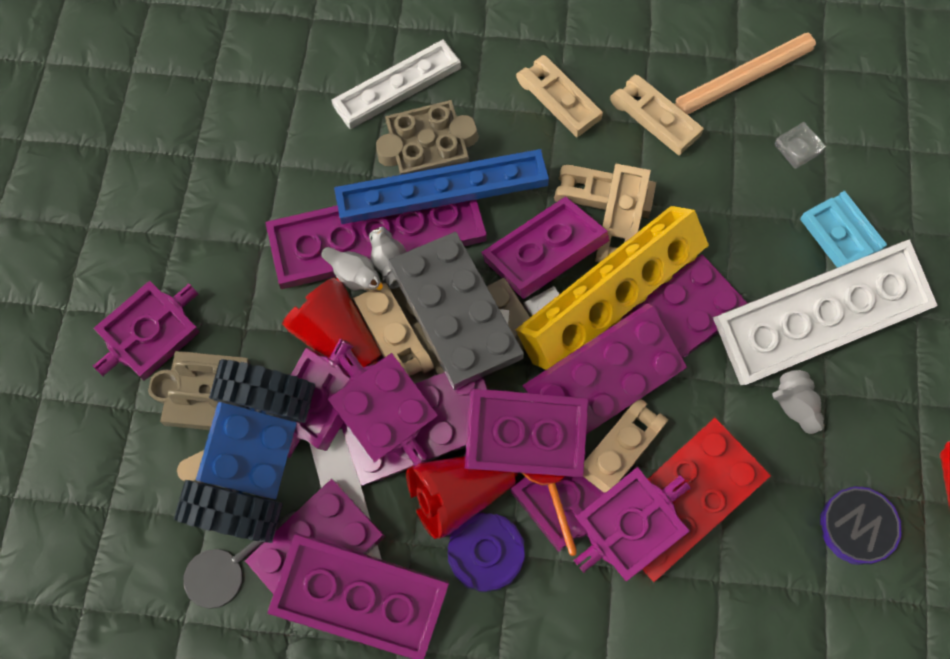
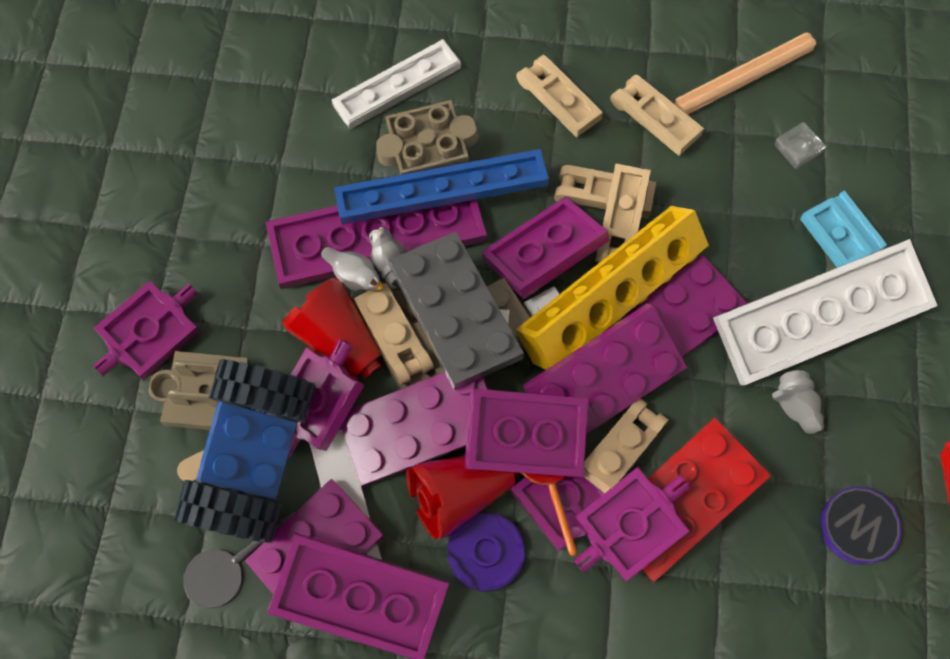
magenta plate [328,349,438,466] -> none

